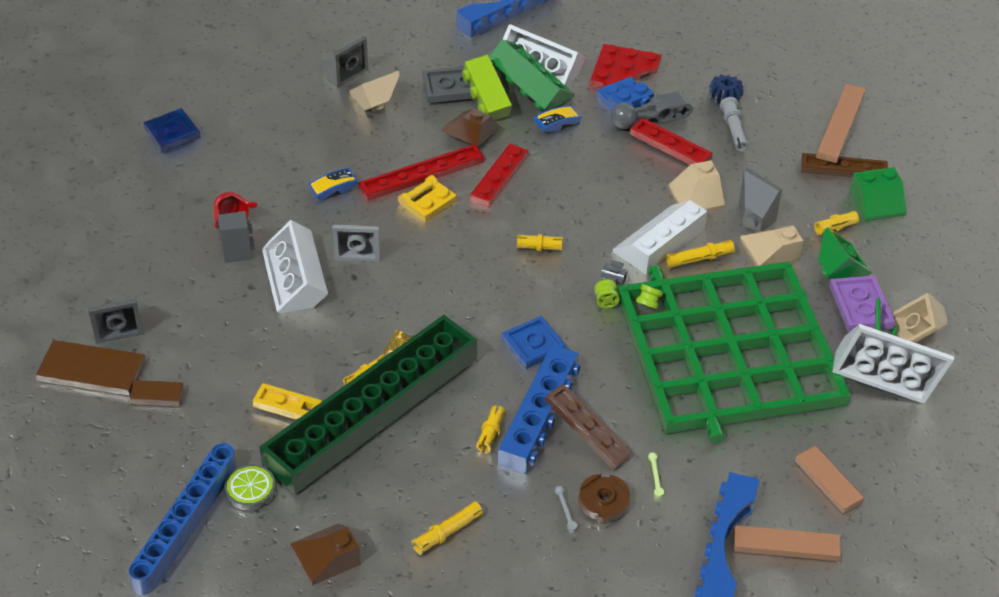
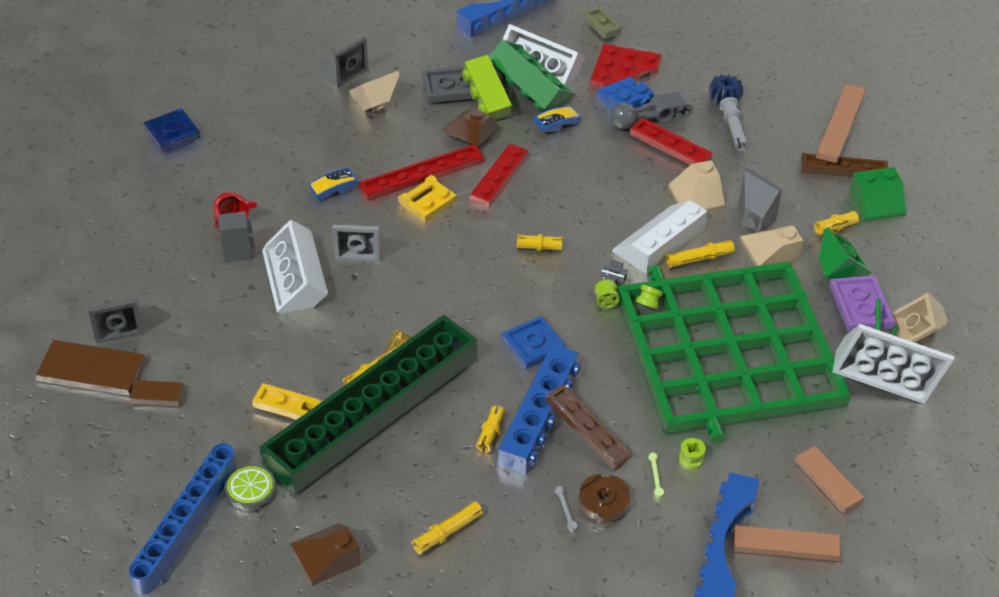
none -> olive plate [583,6,622,39]
none -> lime wheel [679,438,706,470]

